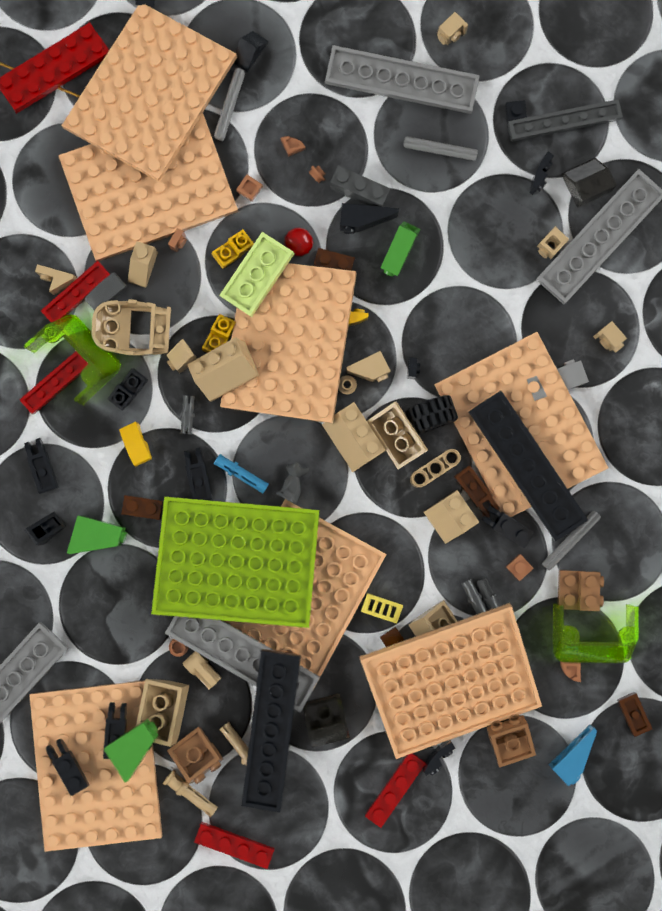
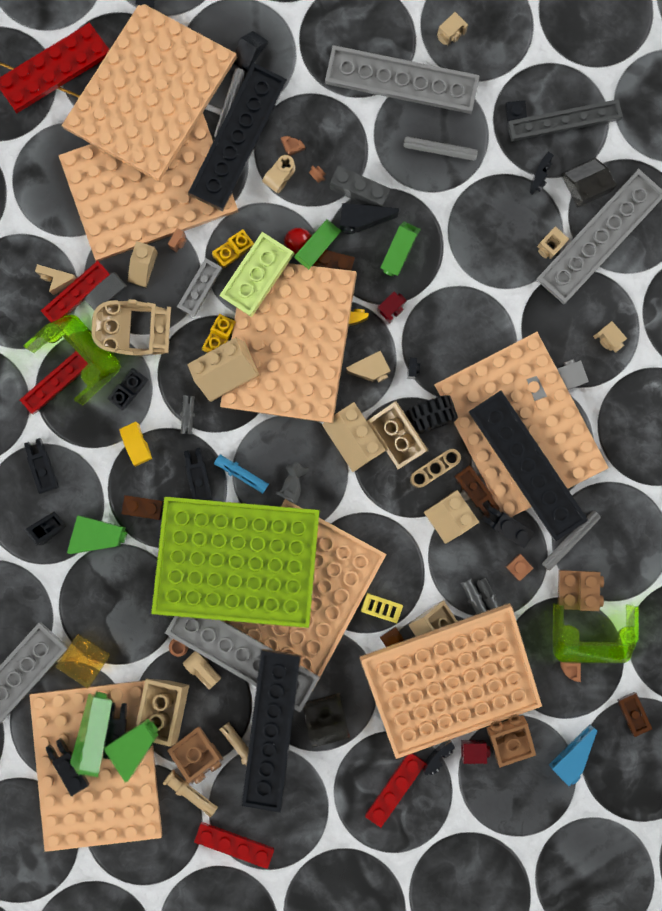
tan slope [167,339,197,373] -> none
nougat plate [236,175,263,202] -> none
tan plate [338,375,357,395] -> none
none -> clear yellow plate [56,634,111,689]
none -> bright green slope [70,692,112,777]
none -> light grey plate [177,258,222,317]
none -> black plate [188,63,287,212]
none -> tan piece [262,155,295,194]
none -> bright green tile [294,219,341,270]
none -> dark red brick [377,291,407,324]
none -> dark red brick [461,740,490,764]

